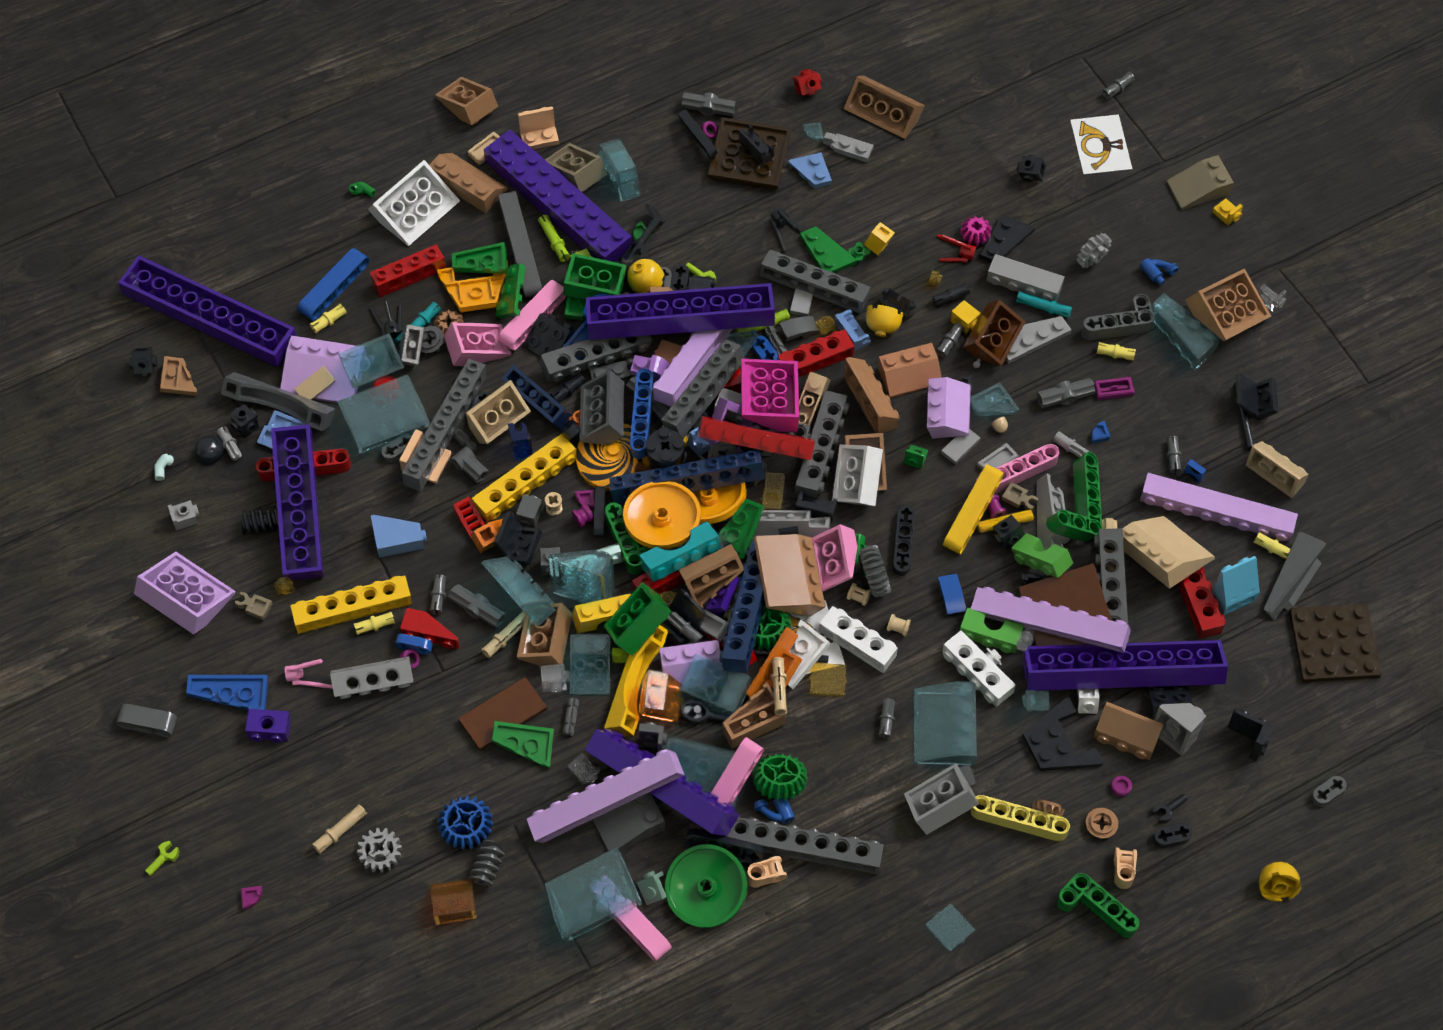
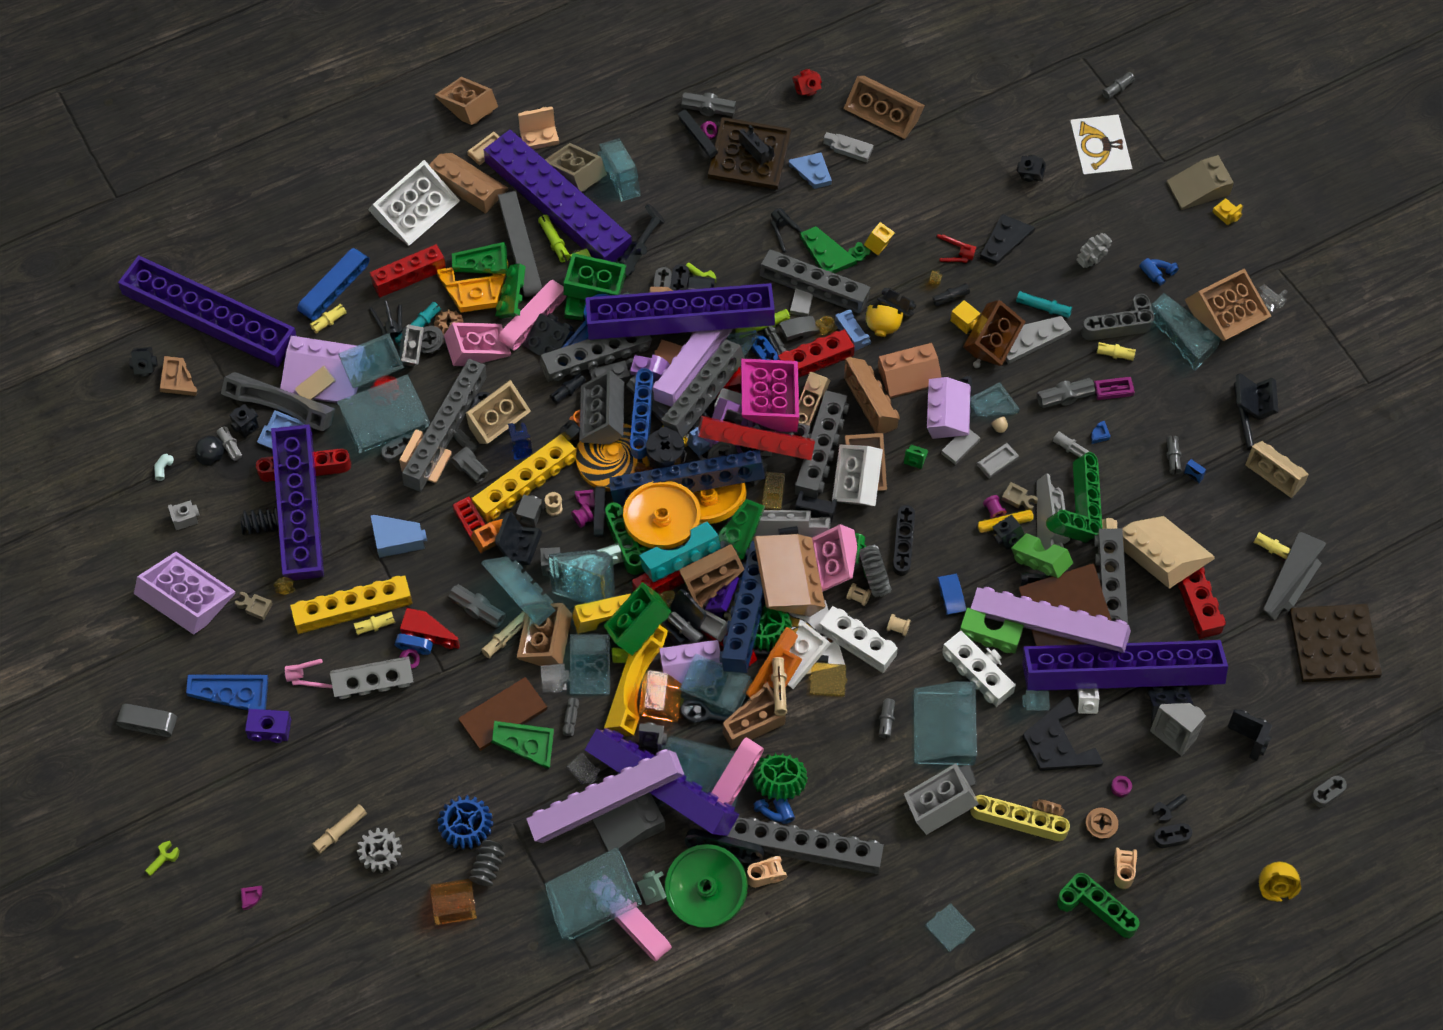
green arm [348,182,376,197] -> none
dark grey pin [429,574,447,615] -> none
dark blue brick [501,364,572,428] -> none
yellow cylinder [627,258,665,294] -> none
green tile [633,221,651,241] -> none
clear light blue tile [803,122,824,140] -> none
dark grey pin [936,323,965,358] -> none
yellow beam [943,464,1004,554] -> none
dark pink gear [960,215,992,246] -> none
bright pink beam [976,444,1059,494] -> none
light grey brick [987,254,1065,301] -> none
clear pin [1016,628,1034,651] -> none
medium nougat slope [1093,702,1164,760] -> none
lavender brick [1140,473,1298,542] -> none
medium azure slope [1212,556,1260,616] -> none

